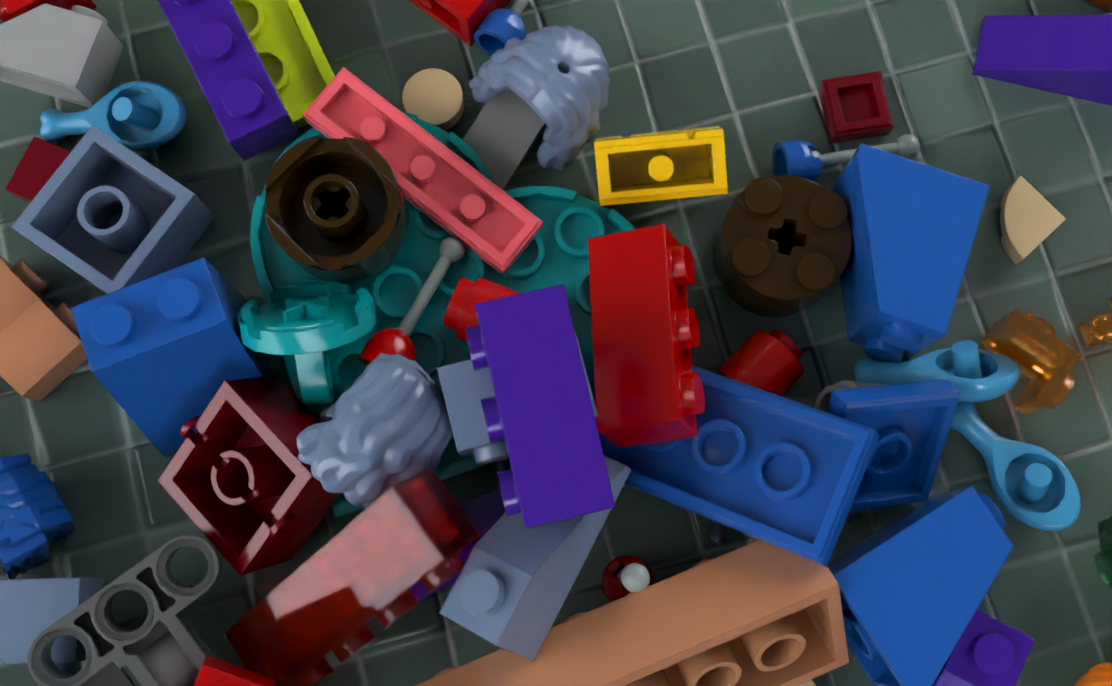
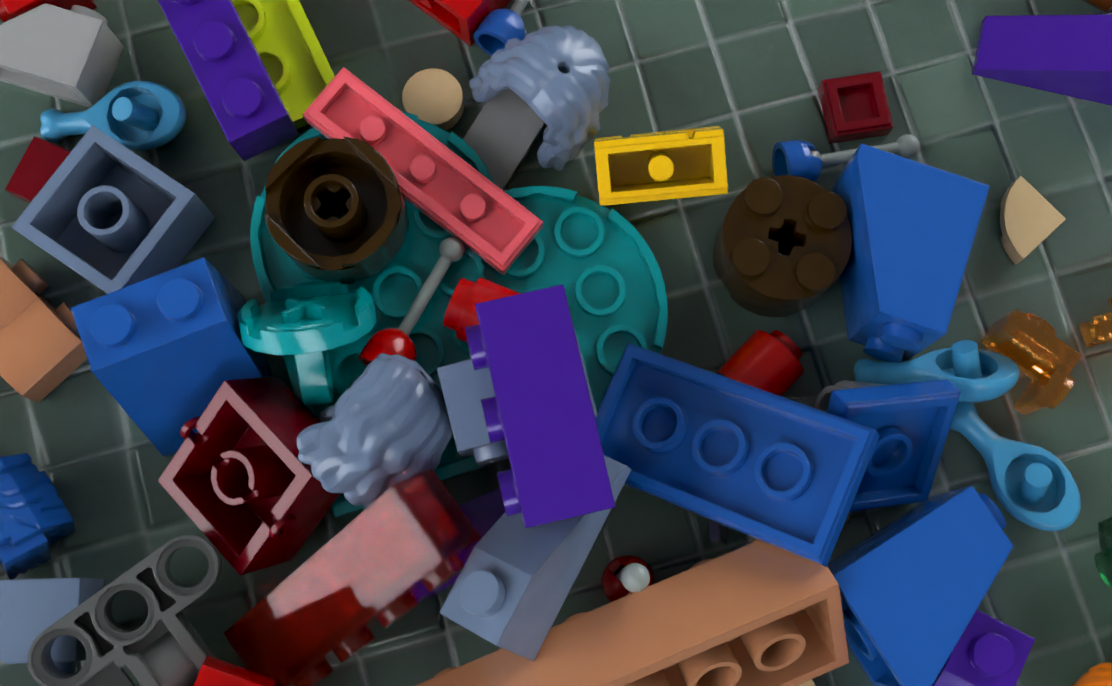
red brick [588,224,705,447] -> none

